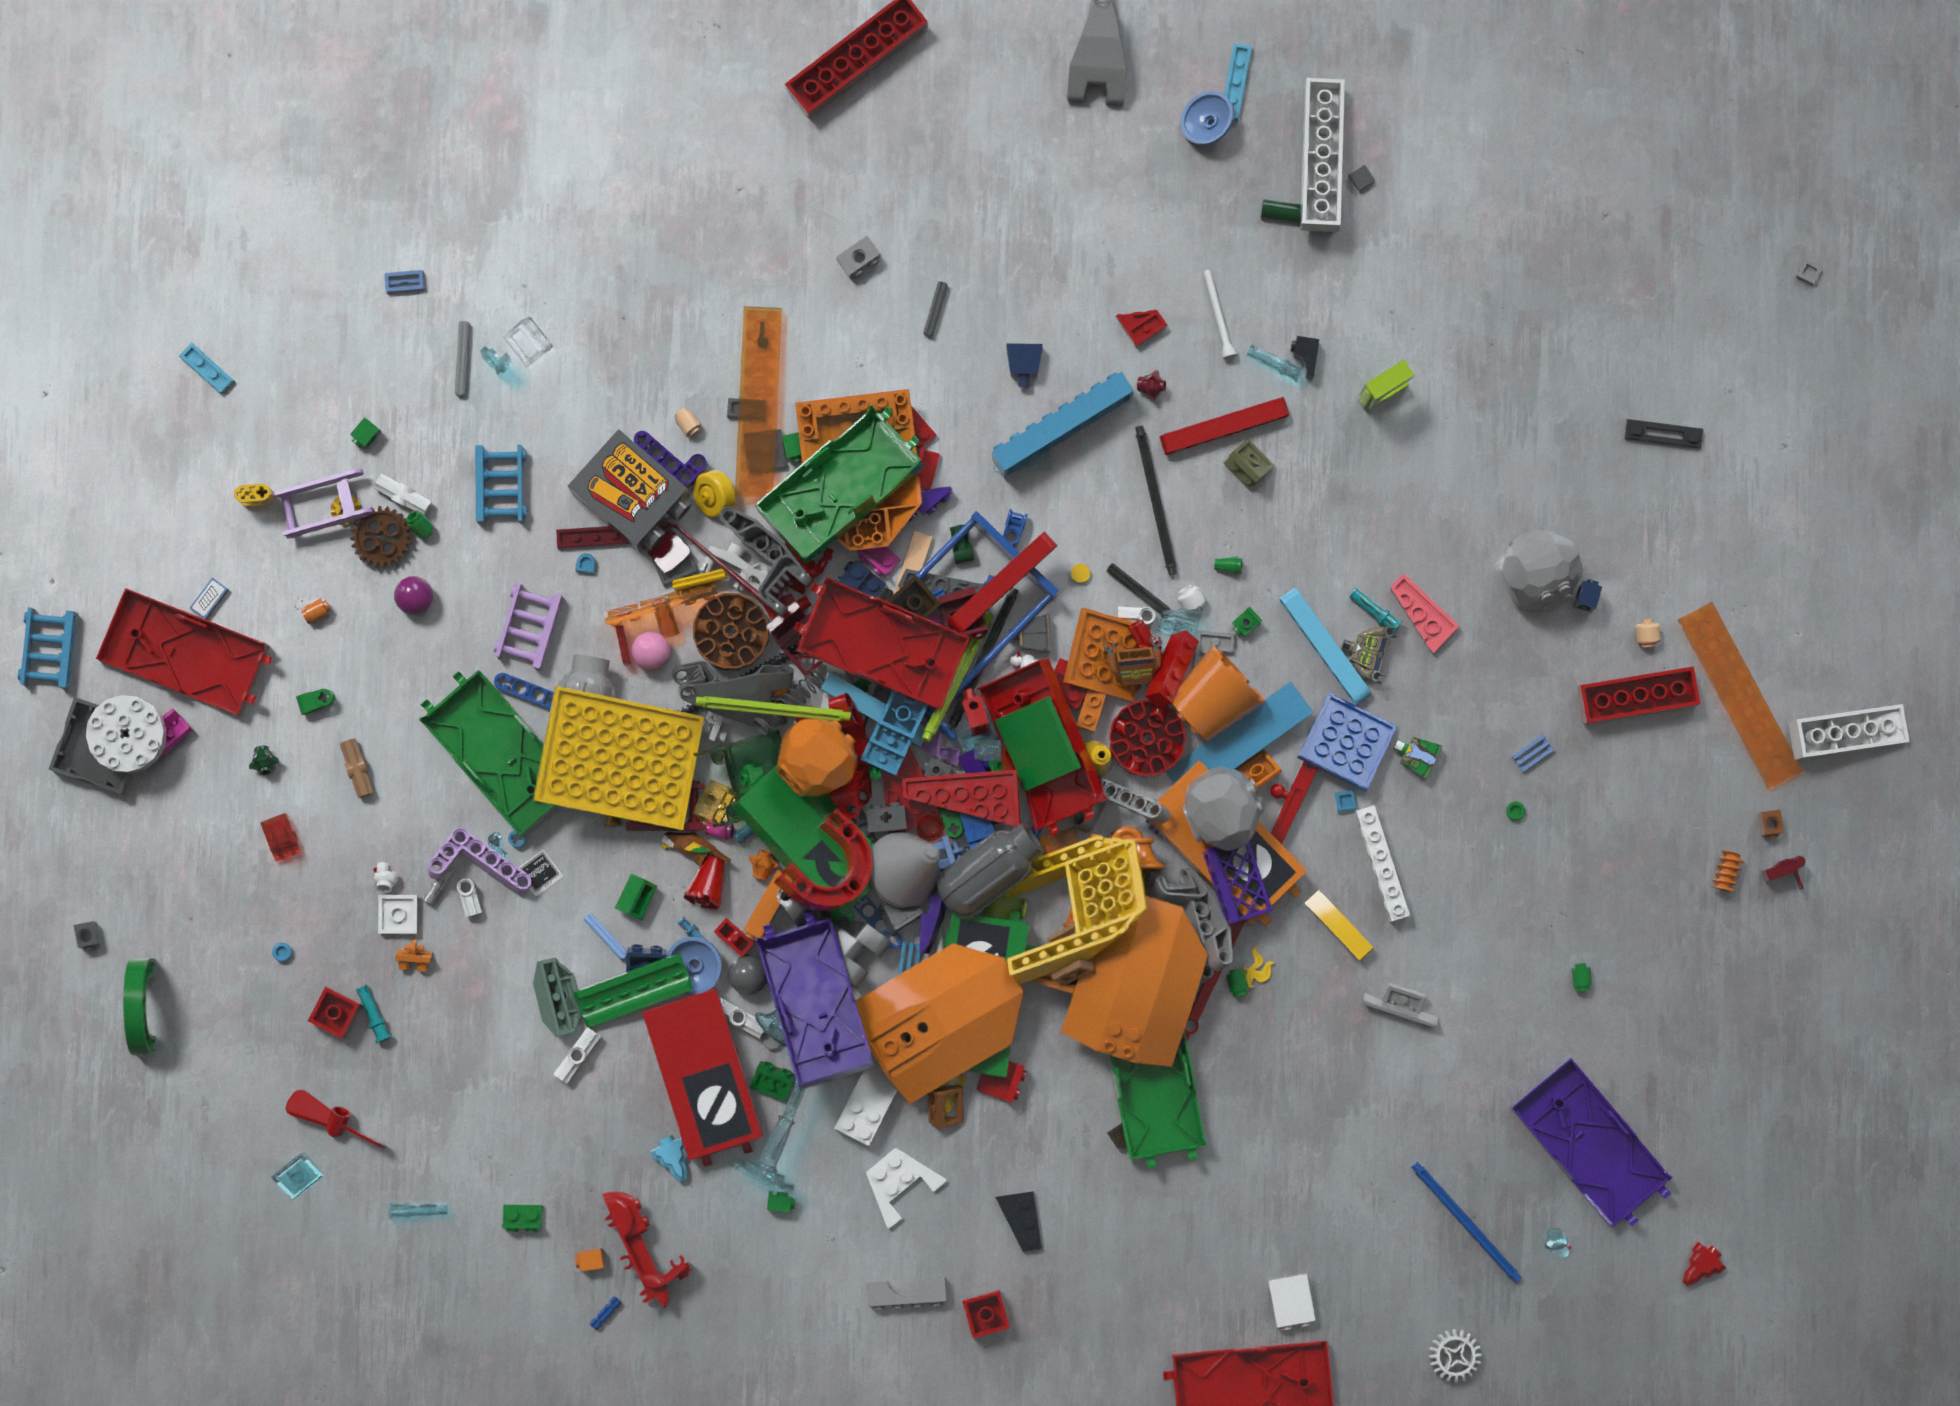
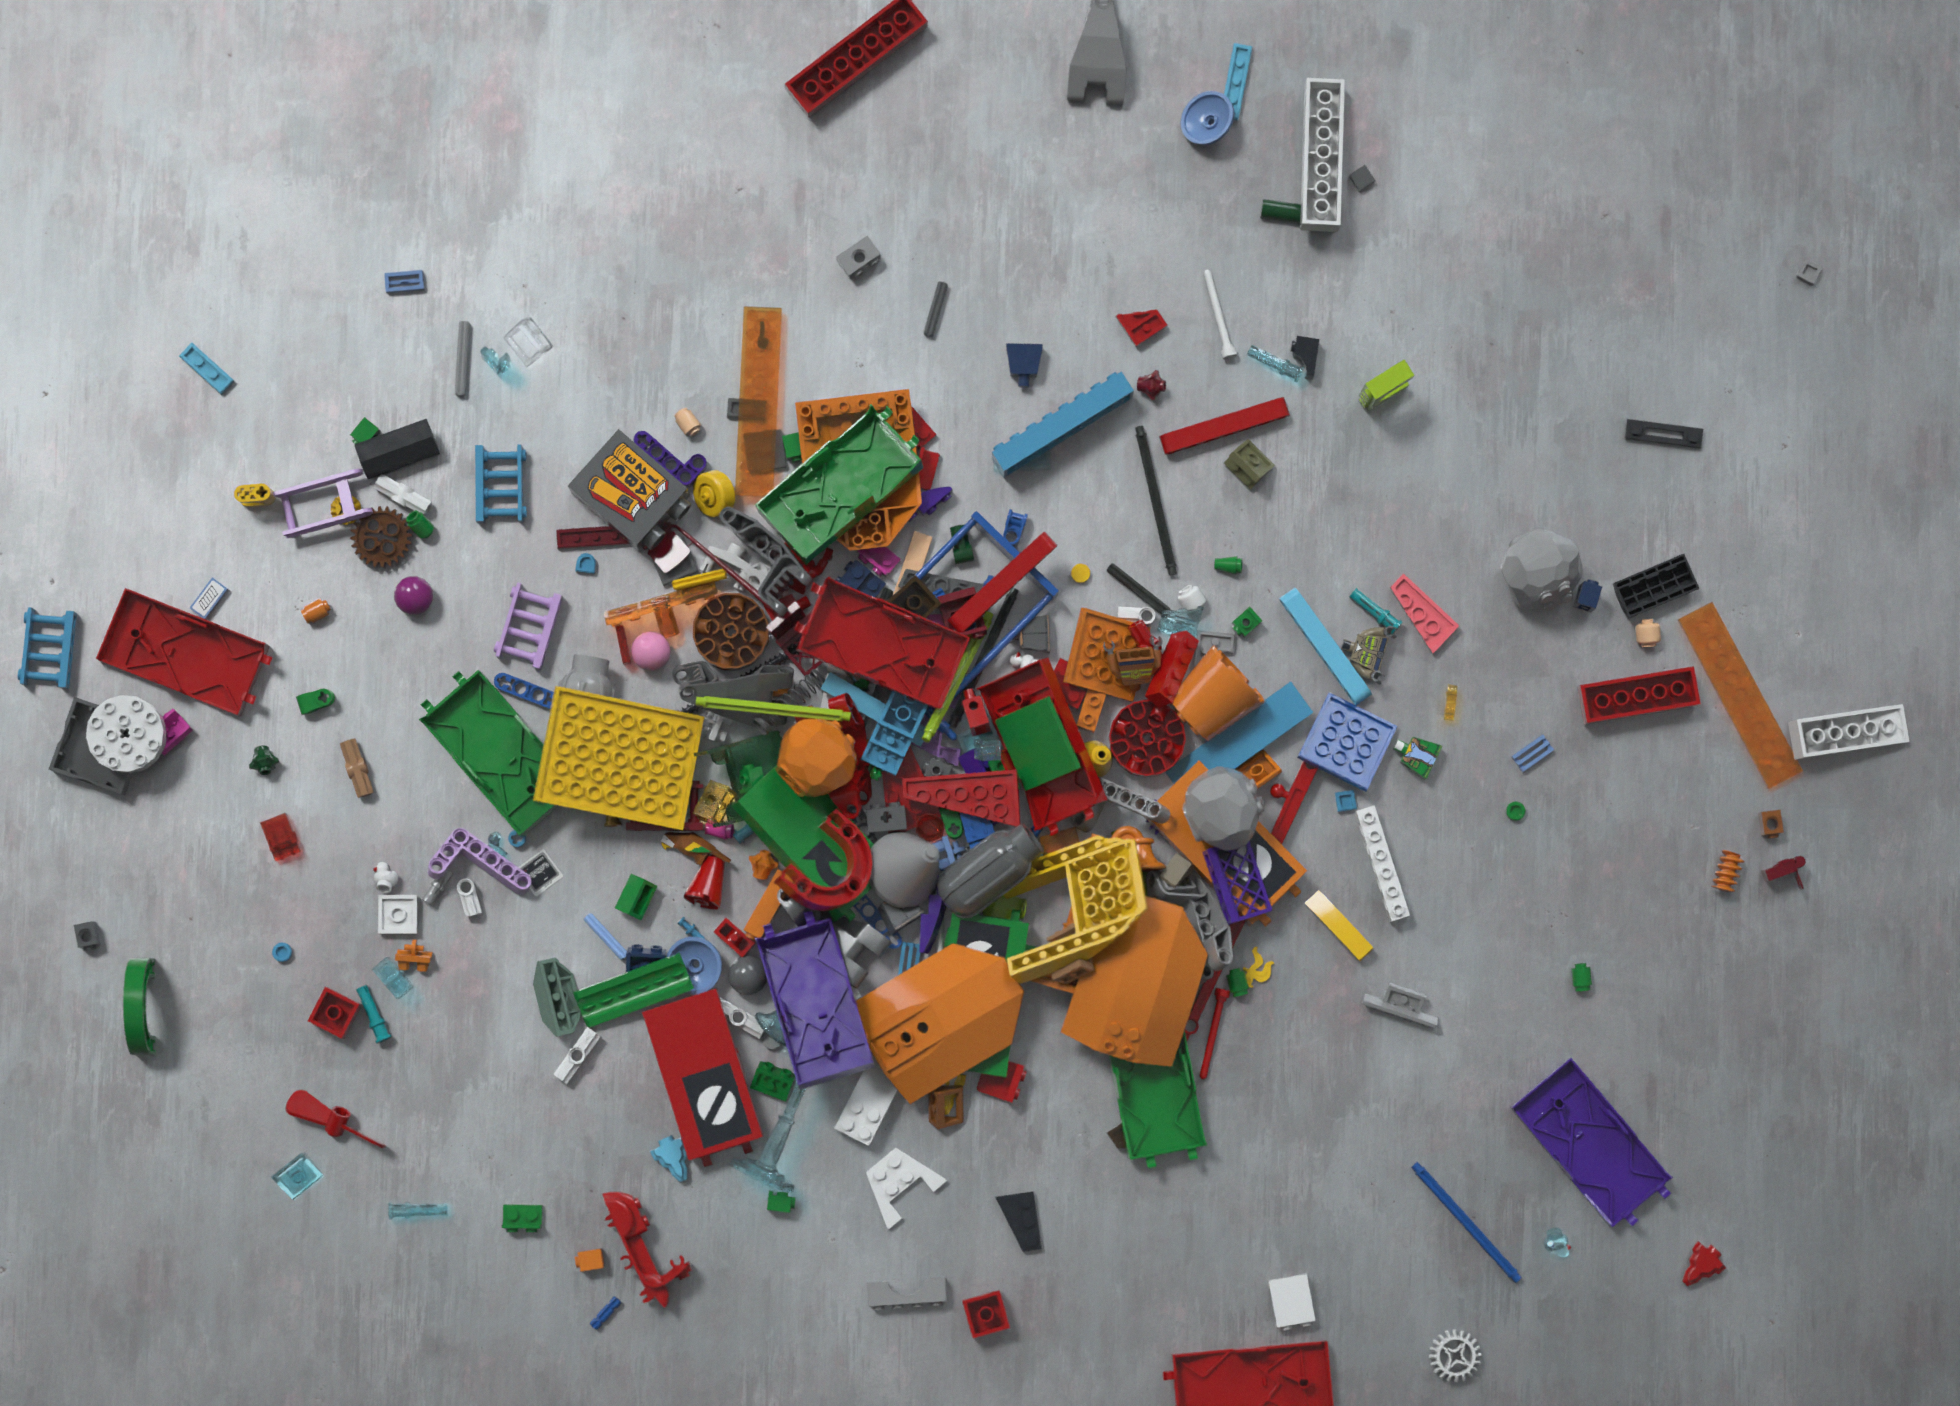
none -> black piece [354,418,440,480]
none -> clear light blue brick [372,957,414,999]
none -> dark tan slope [1159,853,1195,888]
none -> red piece [1199,988,1230,1080]
none -> clear yellow beam [1443,684,1457,721]
none -> black piece [1613,554,1699,619]

